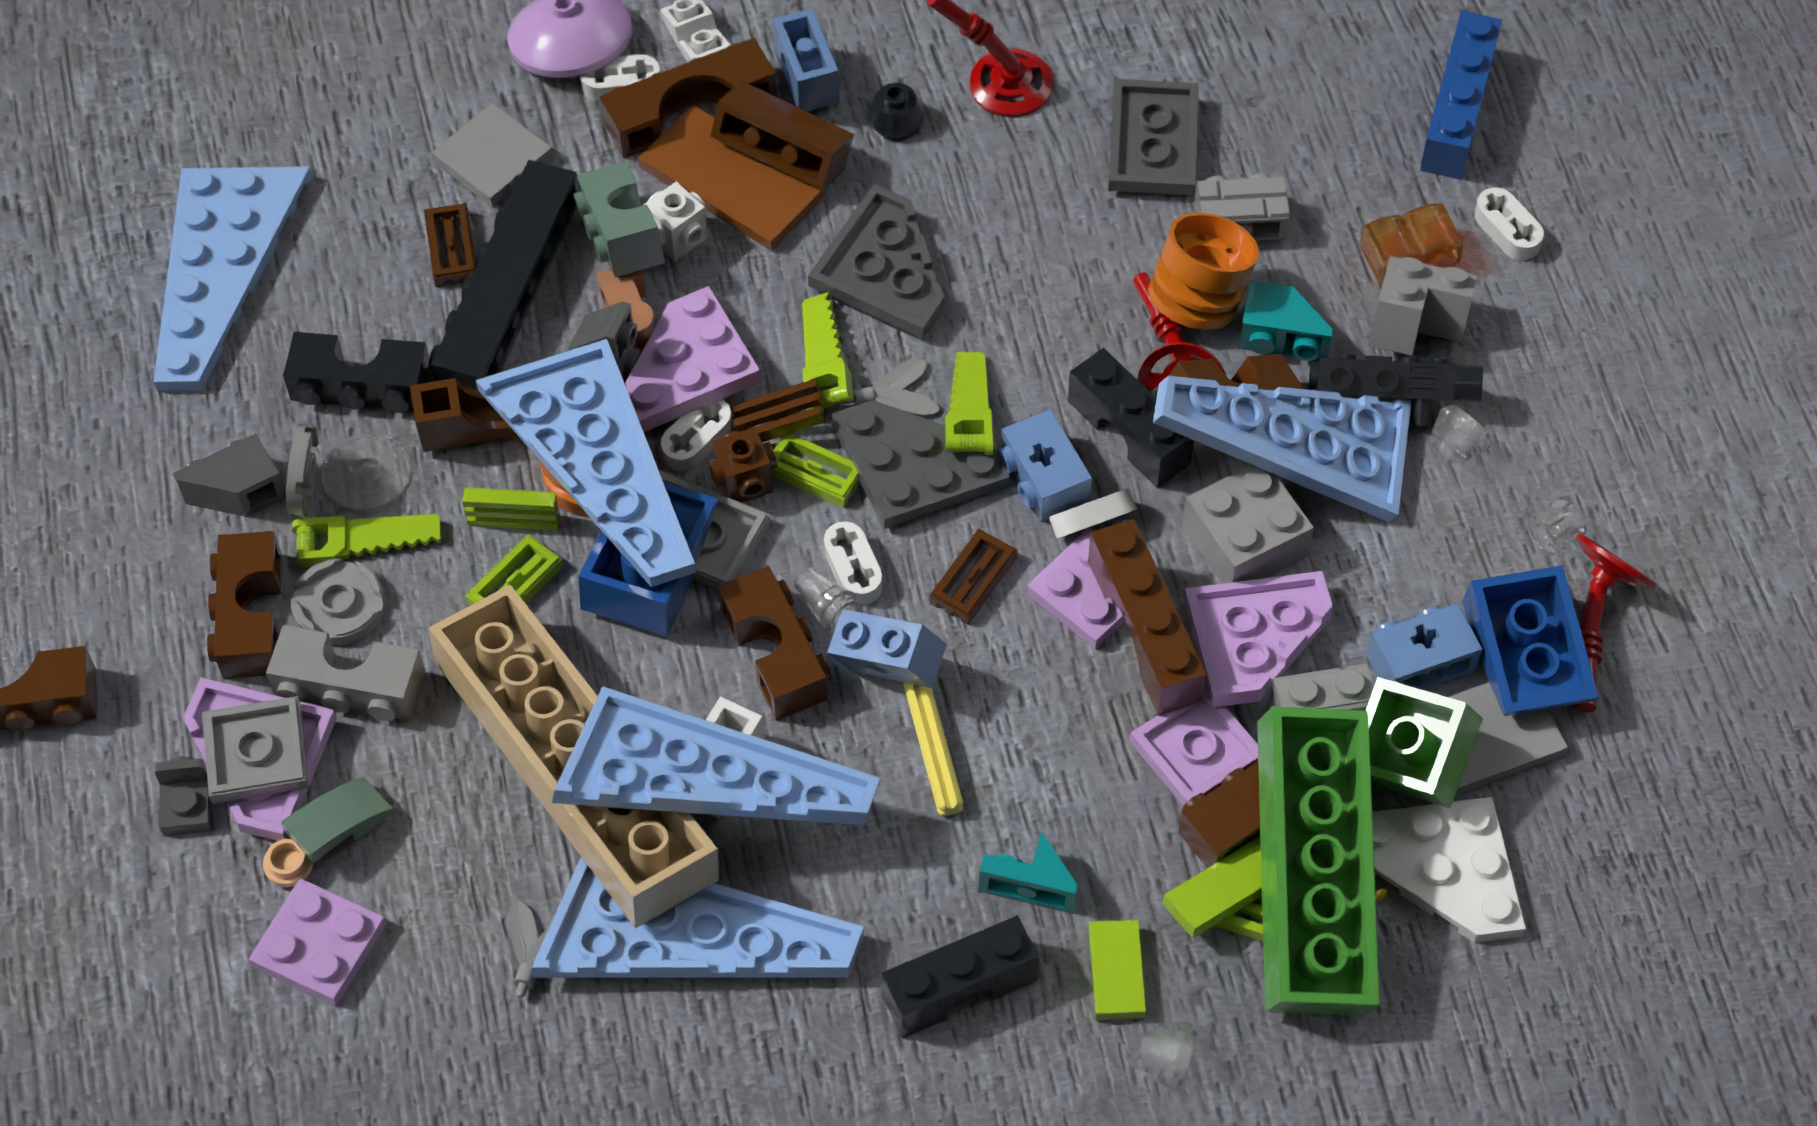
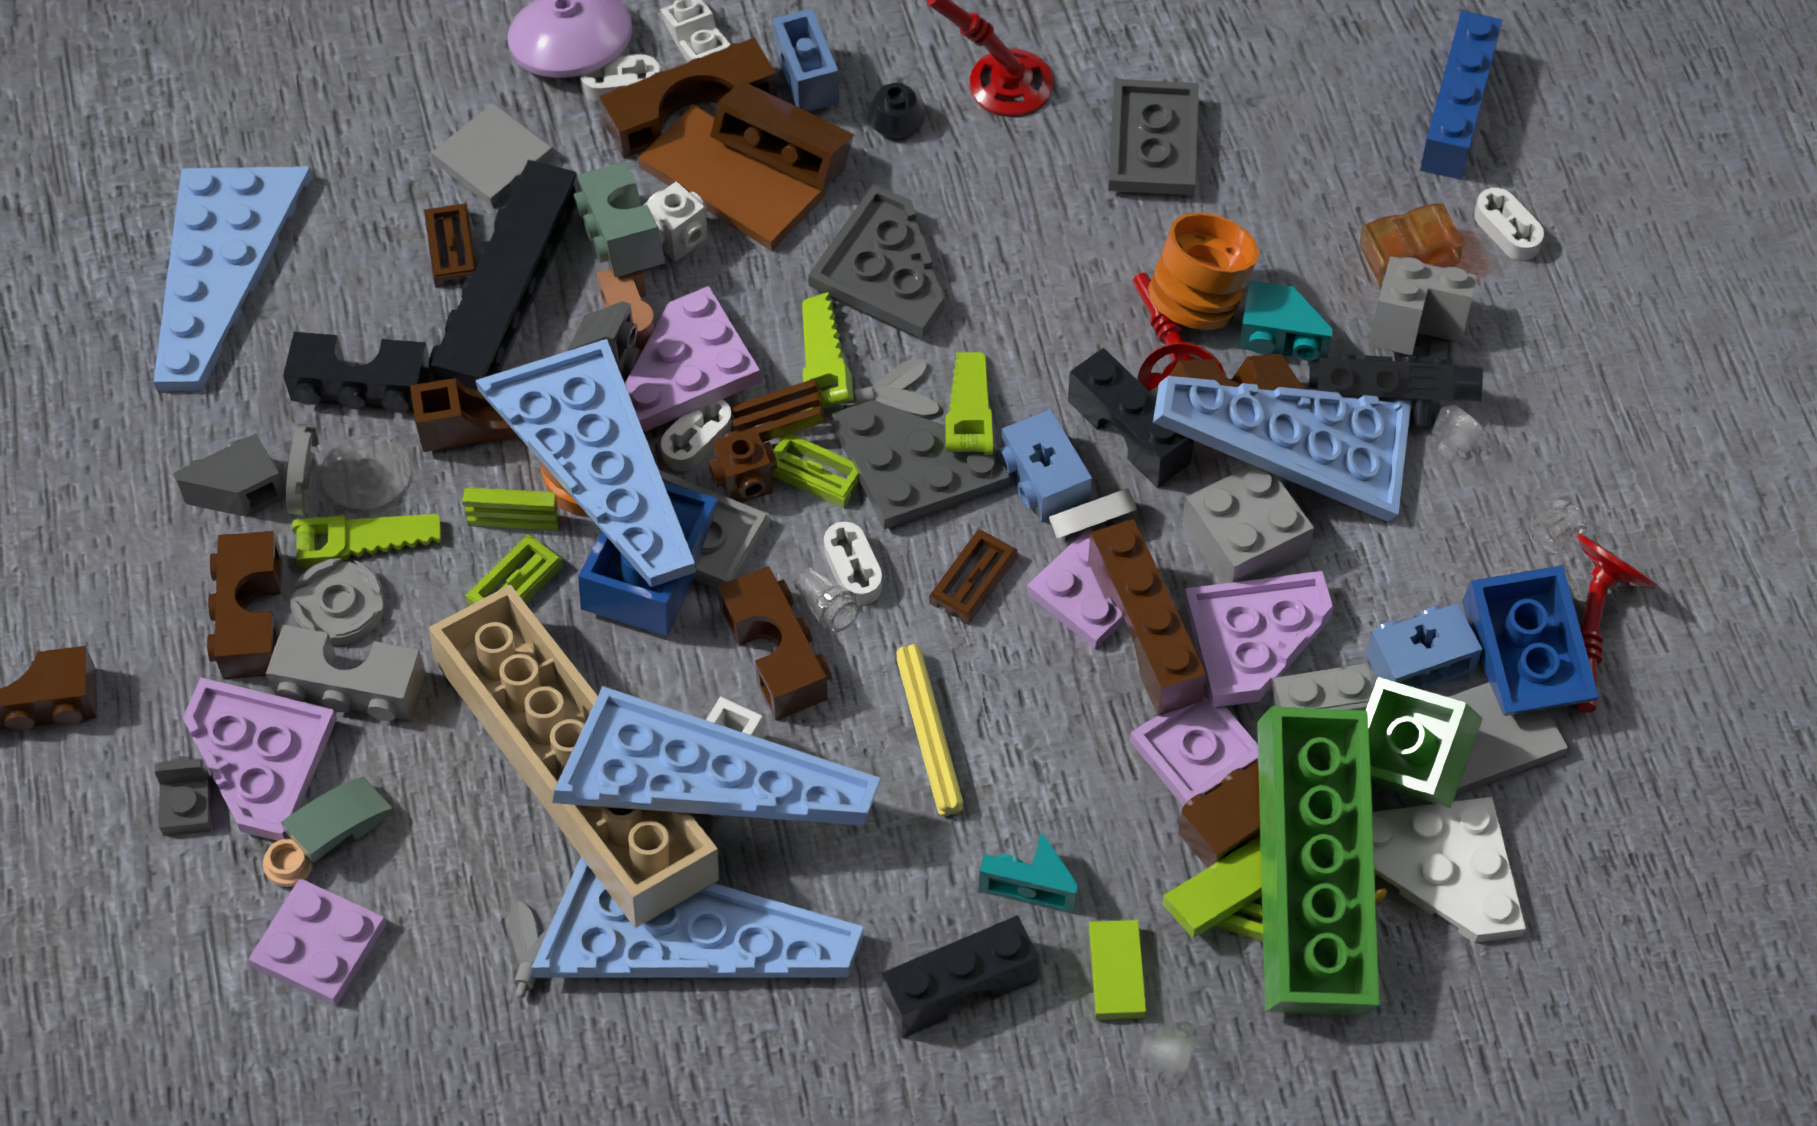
light grey tile [202,696,309,804] -> none
medium blue brick [827,609,947,688] -> none
light grey brick [1195,173,1290,241] -> none

